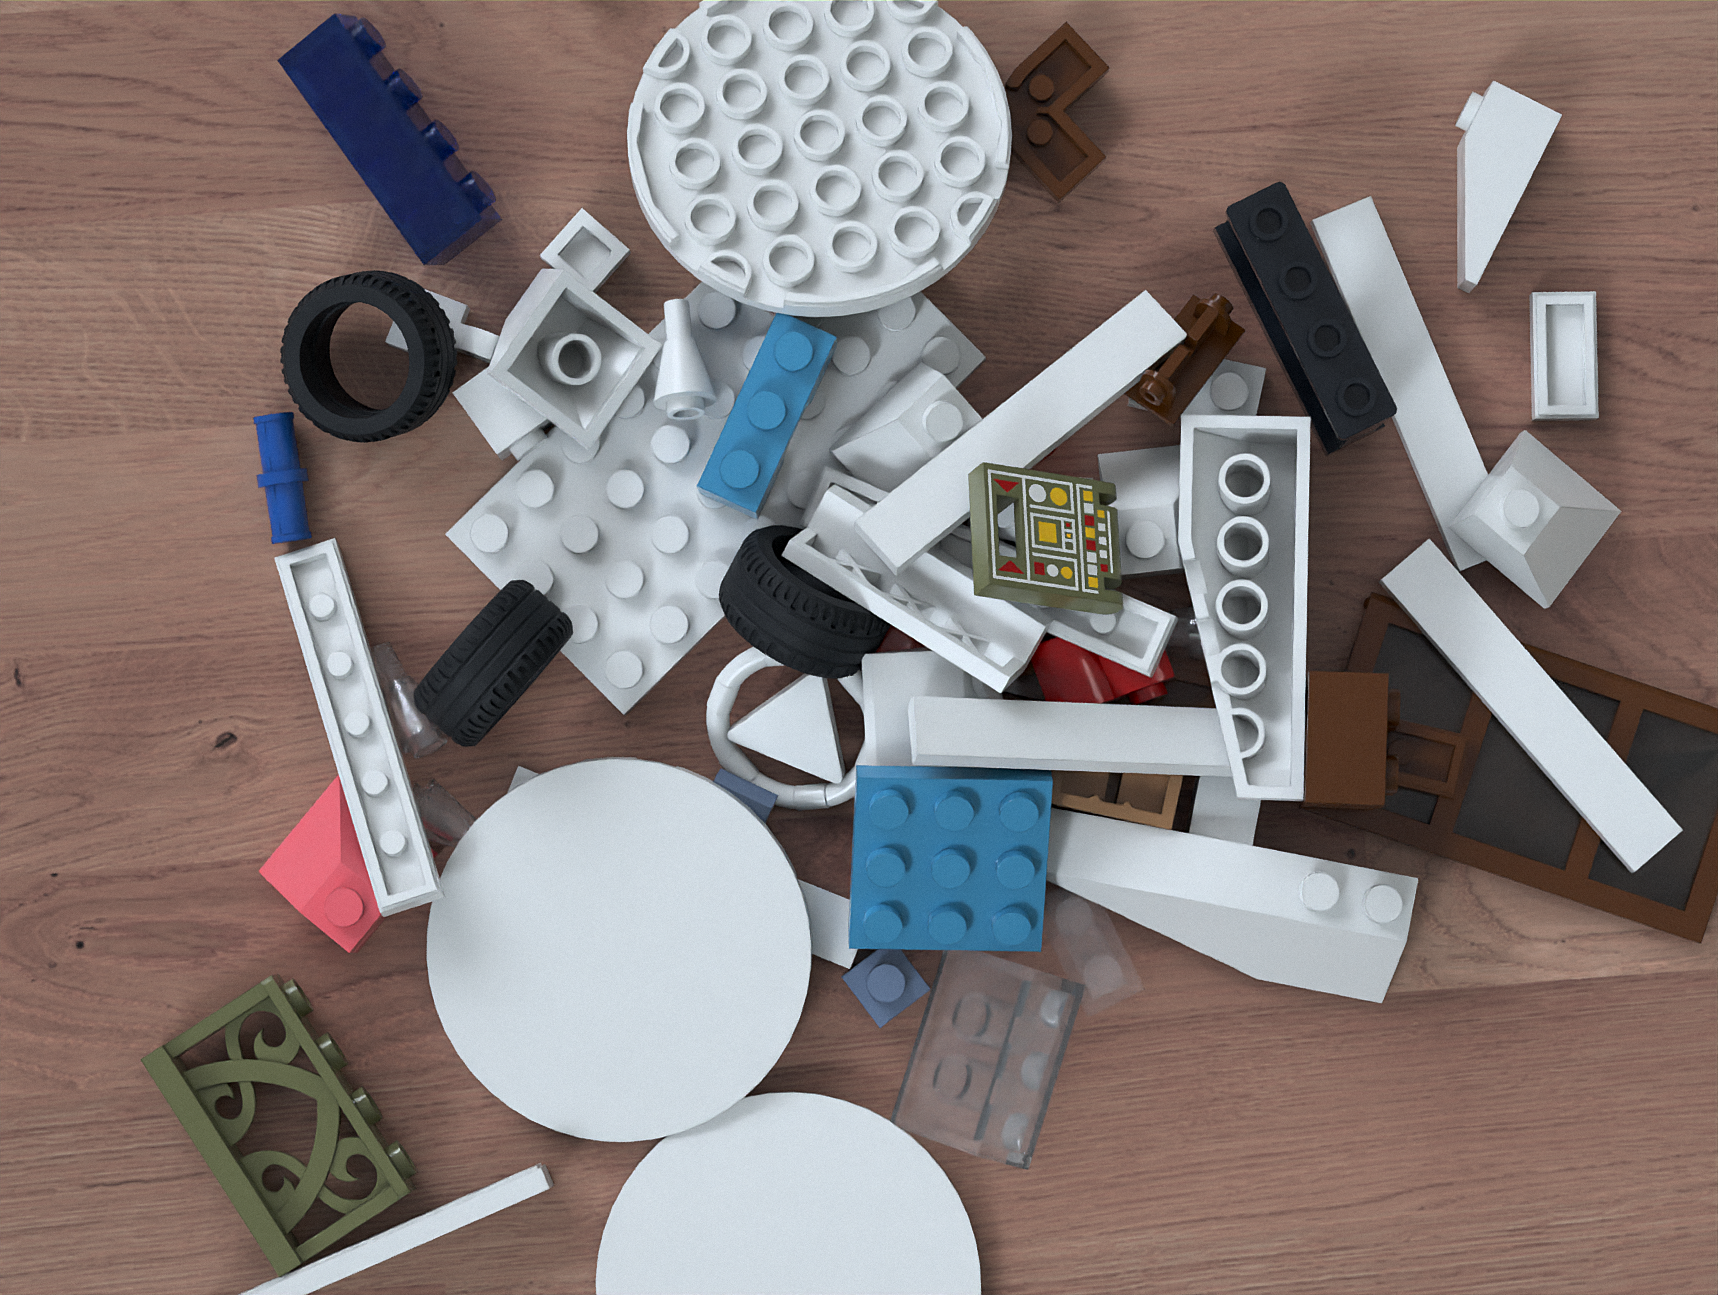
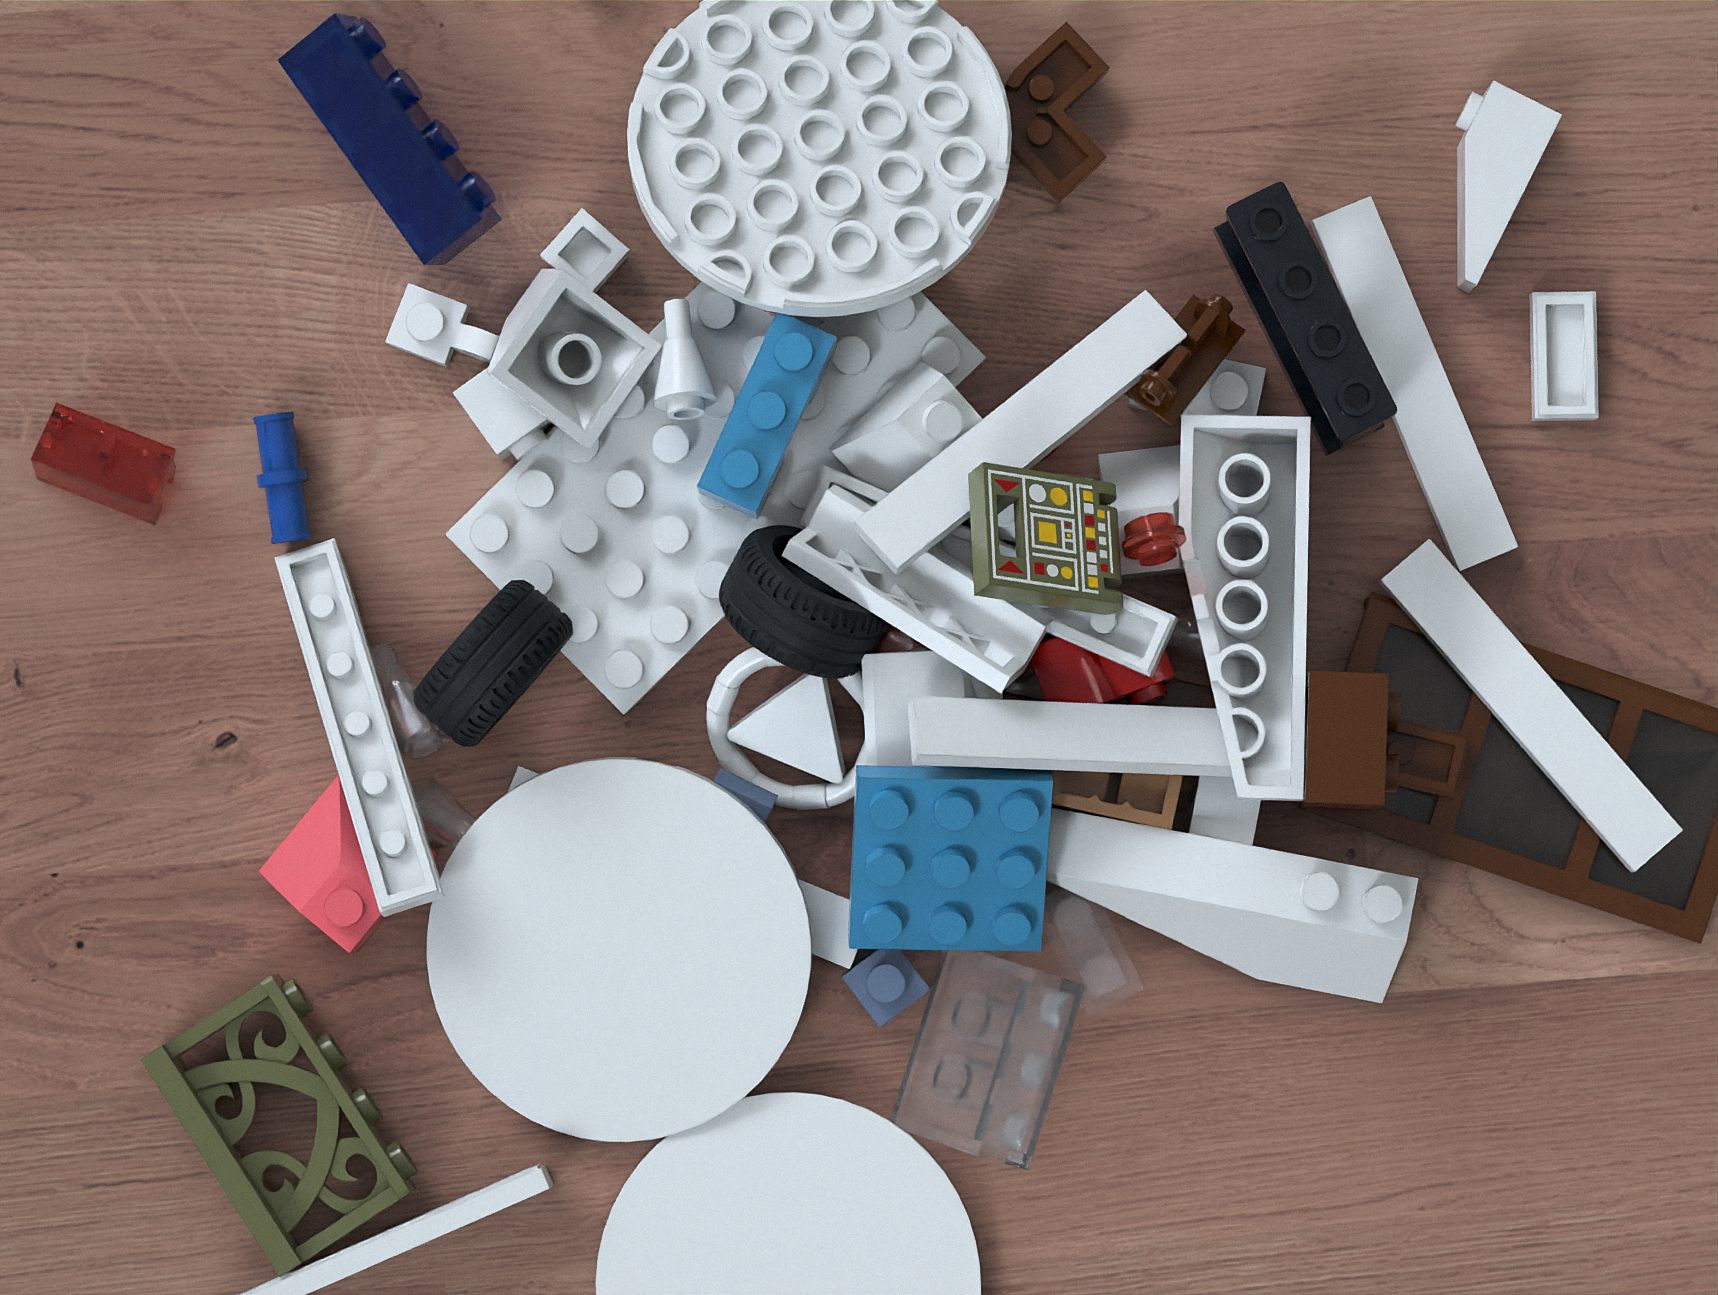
black tyre [280,270,457,443] -> none
white slope [1448,430,1621,609] -> none
none -> clear red hinge [31,402,176,525]
none -> clear red plate [1121,512,1187,566]

